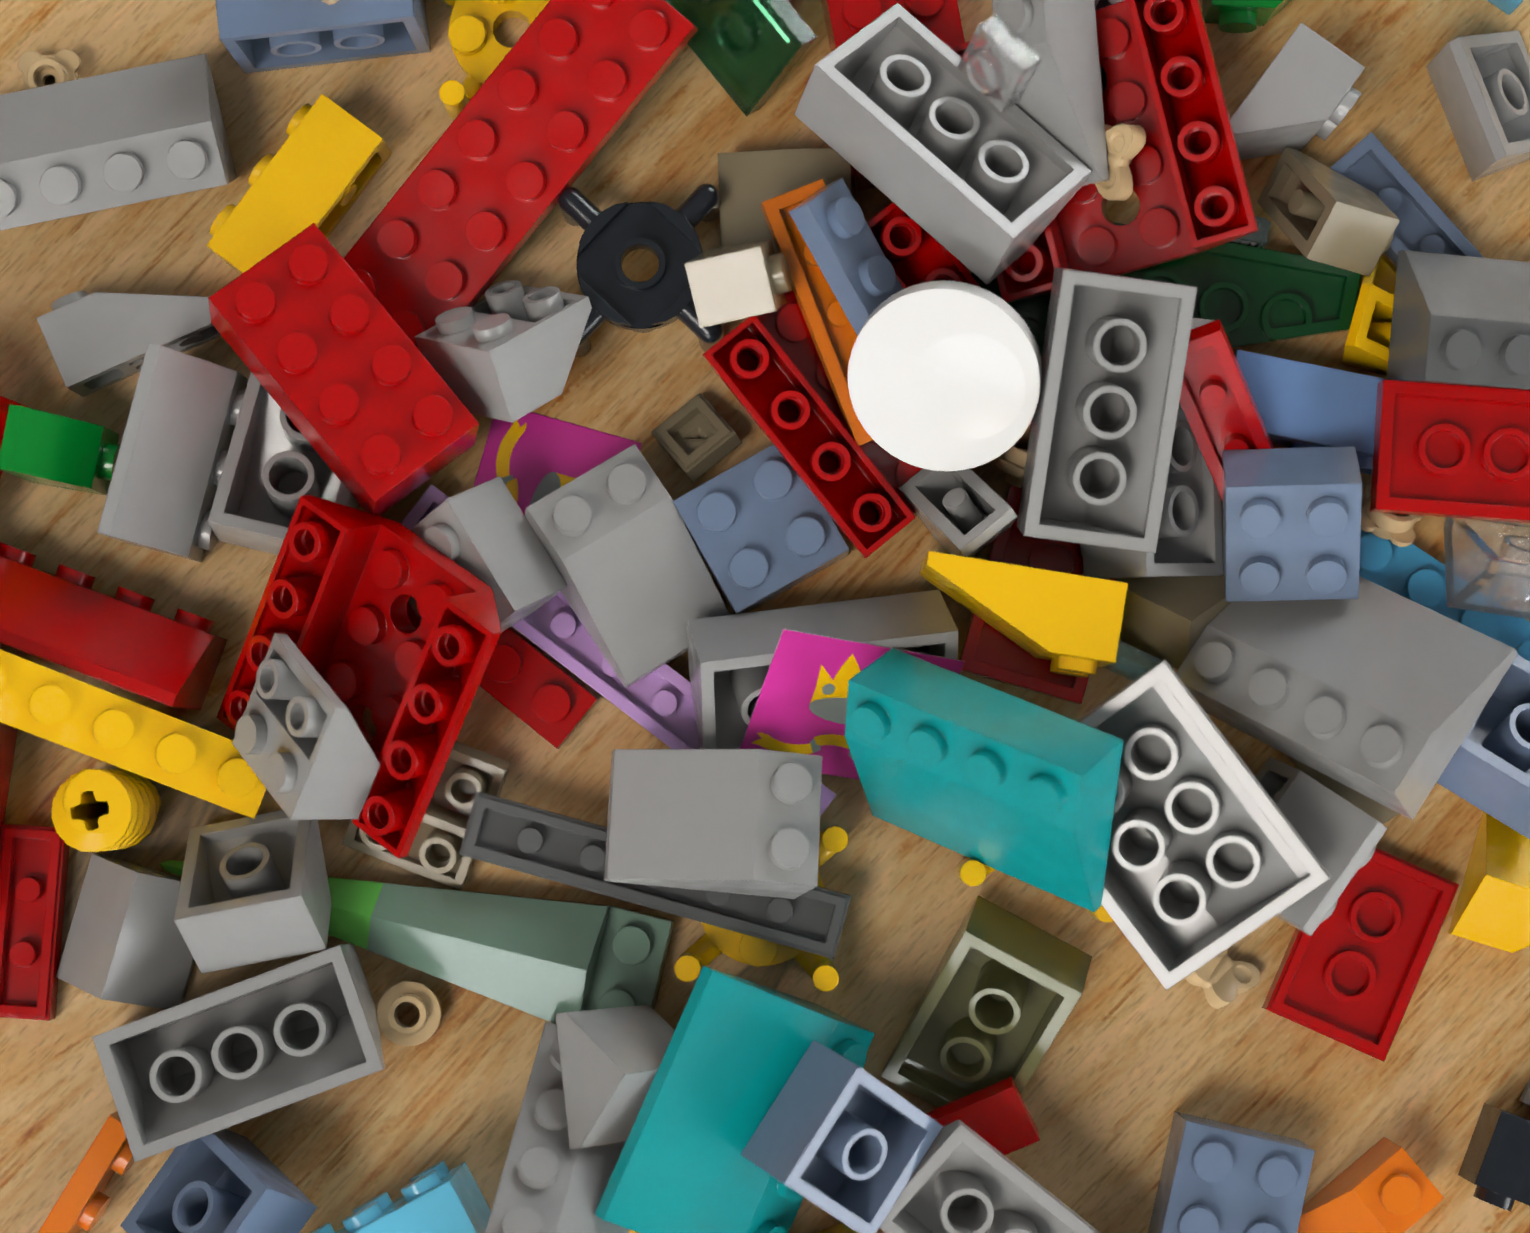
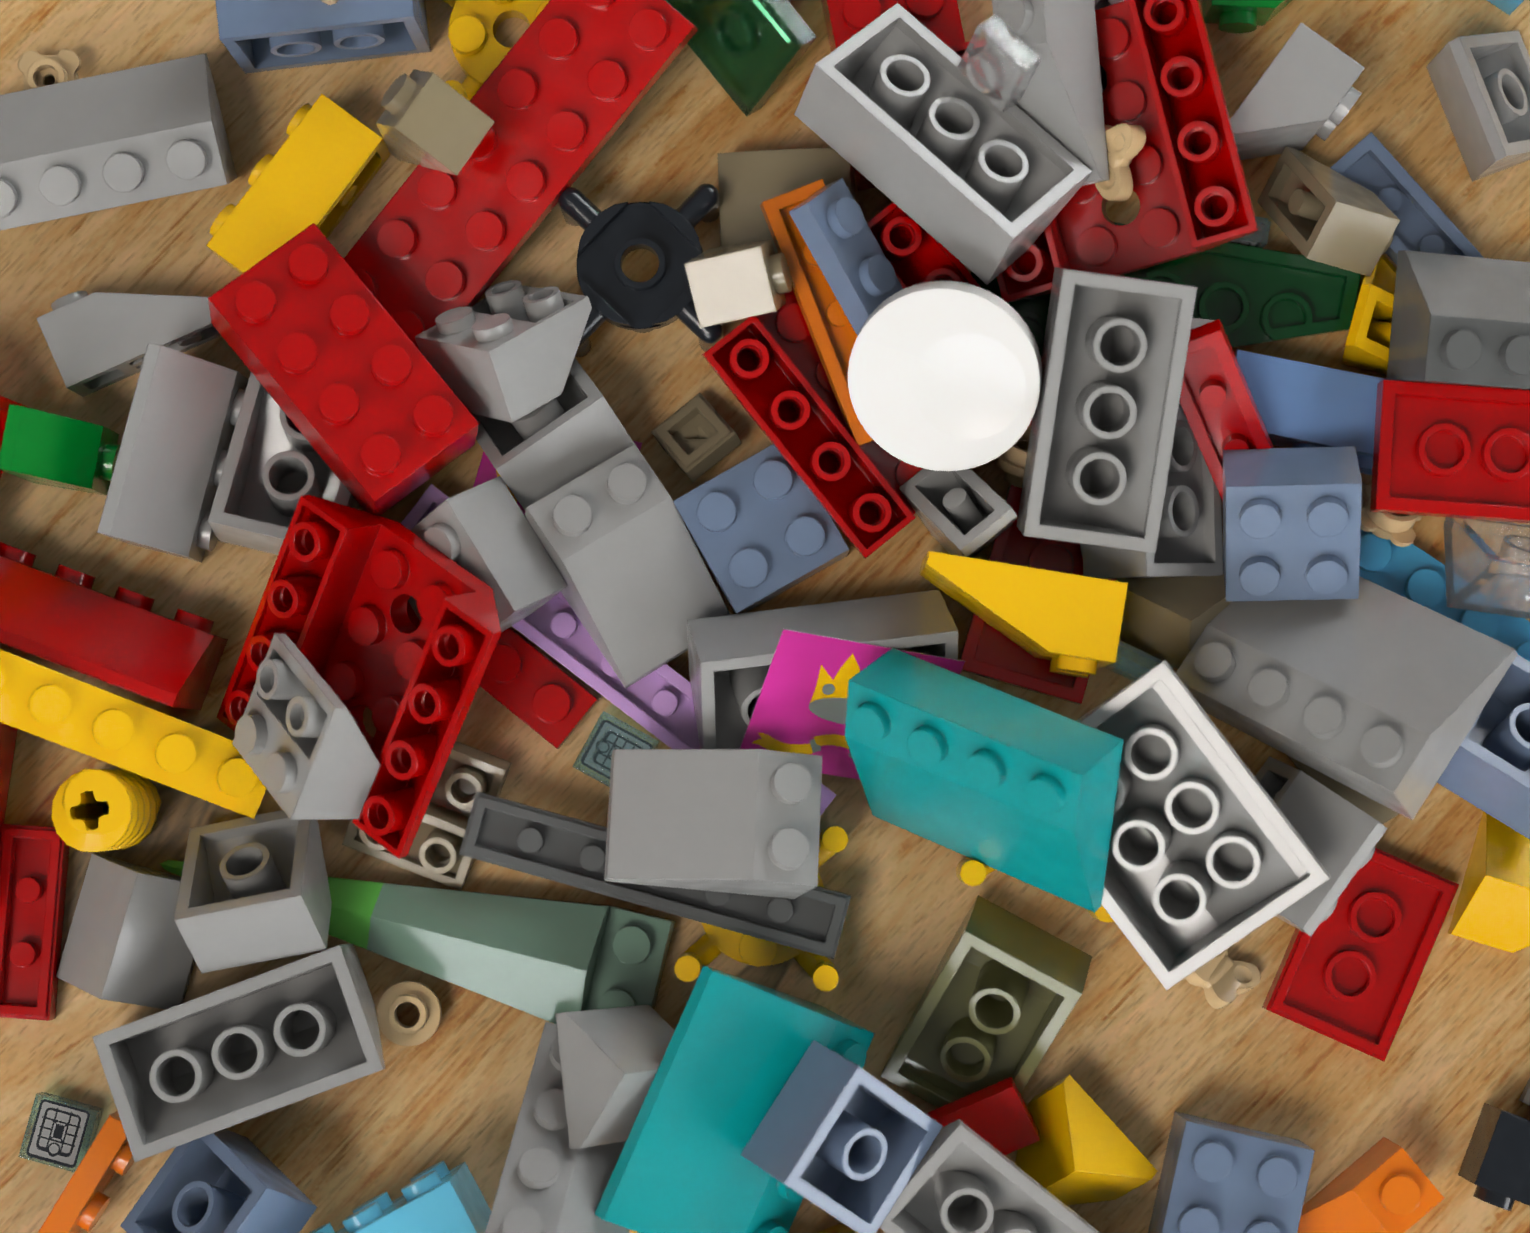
none -> tile [18,1092,104,1172]
none -> dark tan slope [376,70,495,176]
none -> light grey slope [471,358,635,511]
none -> clear light blue tile [572,711,660,787]
none -> yellow slope [1015,1074,1158,1205]

